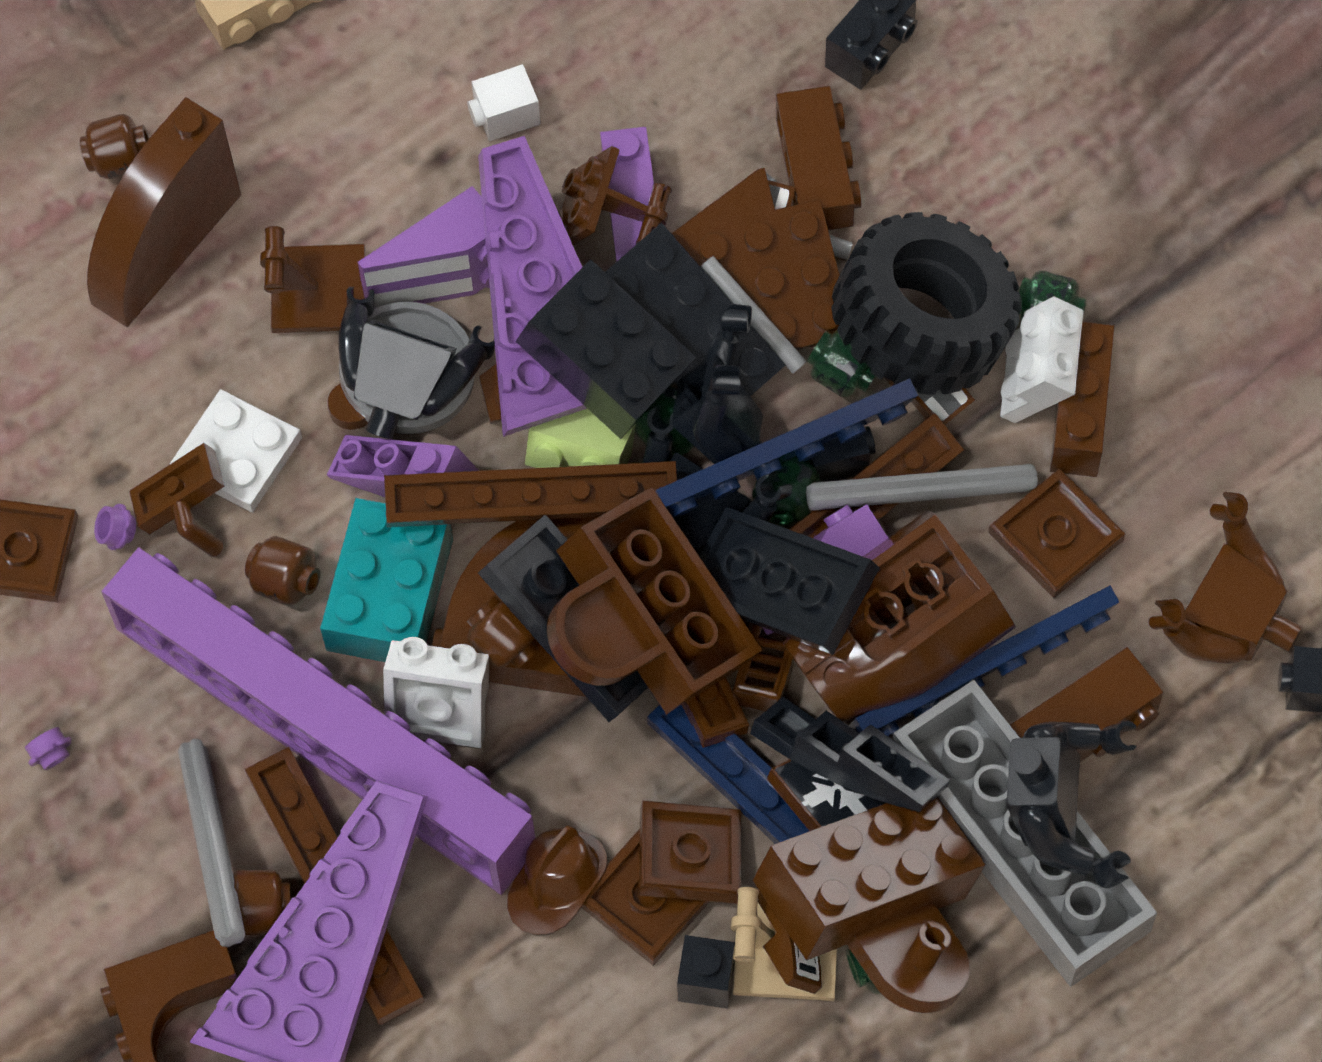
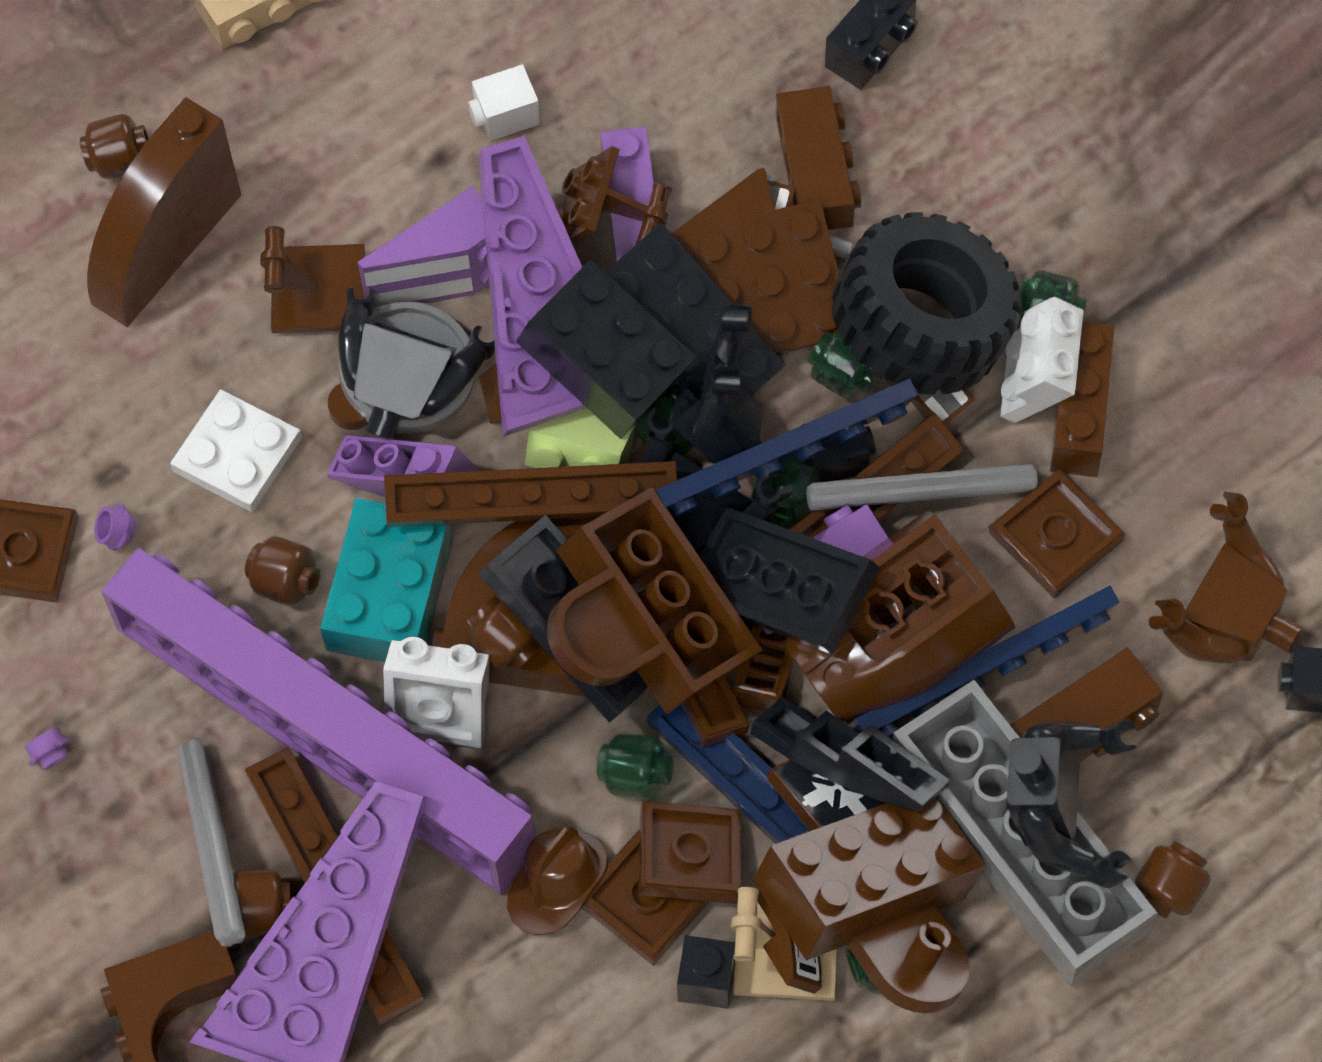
reddish brown plate [129,443,225,557] -> none
light grey bar [701,256,807,374] -> none
none -> clear green head [597,733,674,800]
none -> reddish brown head [1135,841,1211,919]

